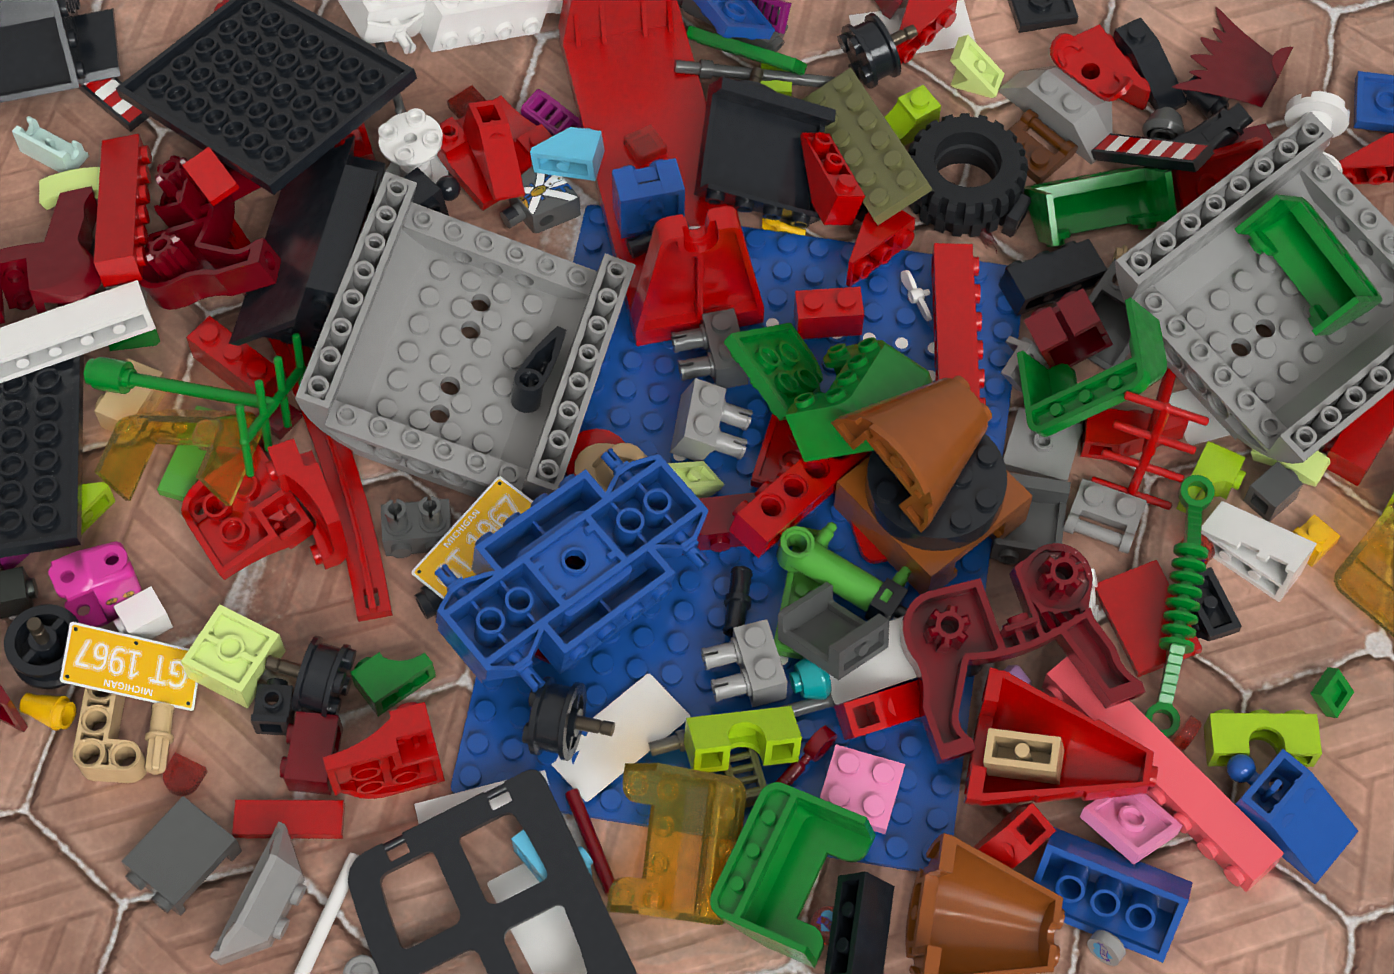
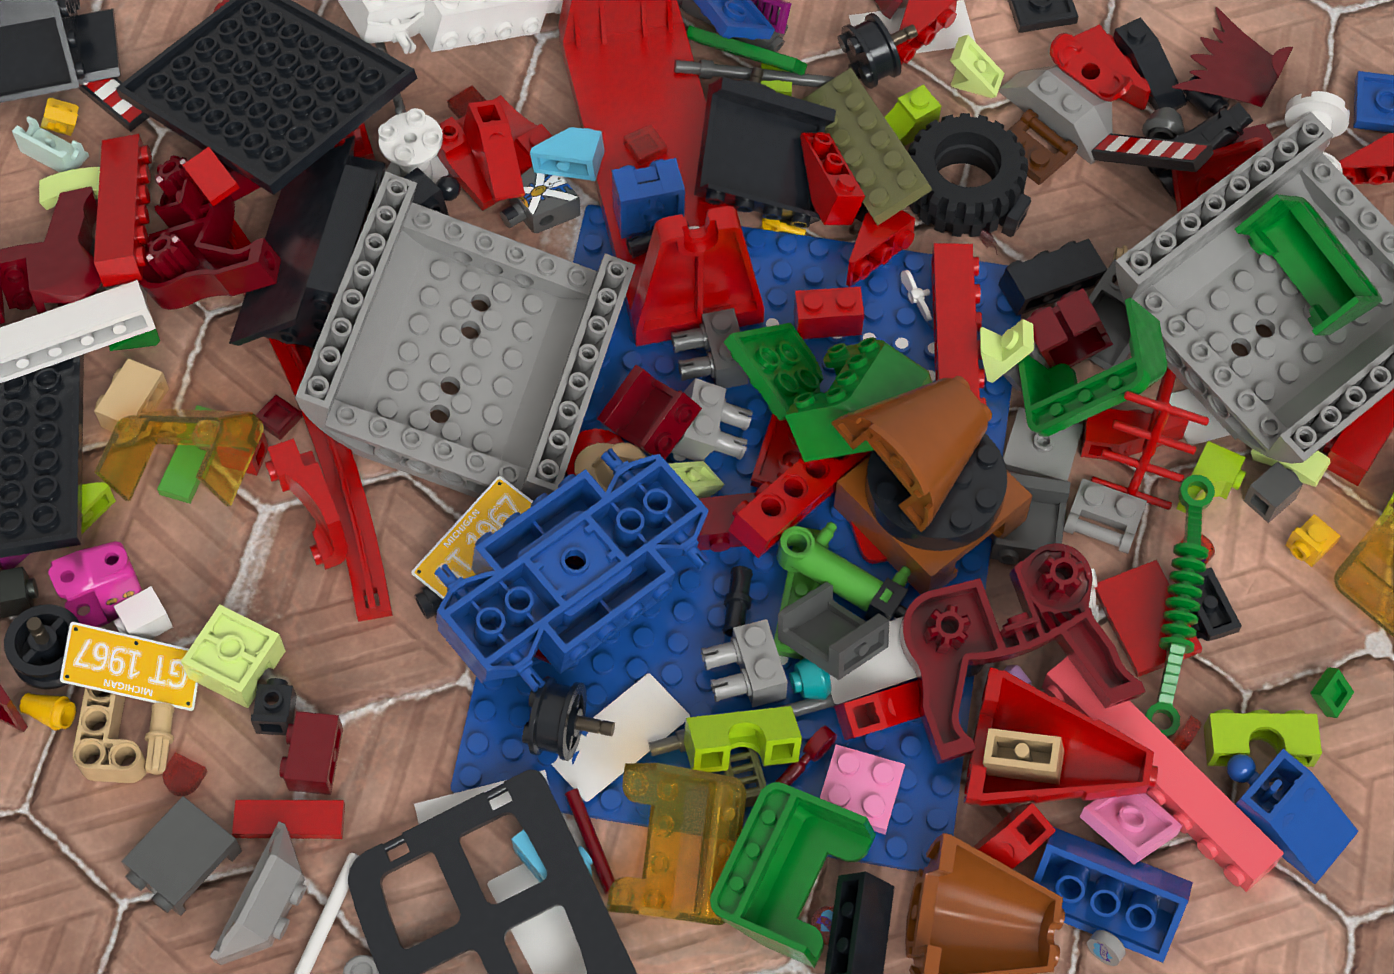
green piece [84,333,306,477] -> none
red slope [181,440,316,580] -> none
red brick [186,316,278,397] -> none
black wheel [265,635,357,717] -> none
red slope [323,702,445,799] -> none
green arch [350,652,436,717] -> none
dark grey brick [381,496,453,558] -> none
black piece [511,326,566,413] -> none
magenta slope [520,89,581,136] -> none
green windscreen [1024,166,1177,247] -> none
white wedge [1201,501,1317,602] -> none
none -> yellow bracket [40,98,79,136]
none -> dark red panel [597,365,702,460]
none -> yellowish green slope [980,319,1034,383]

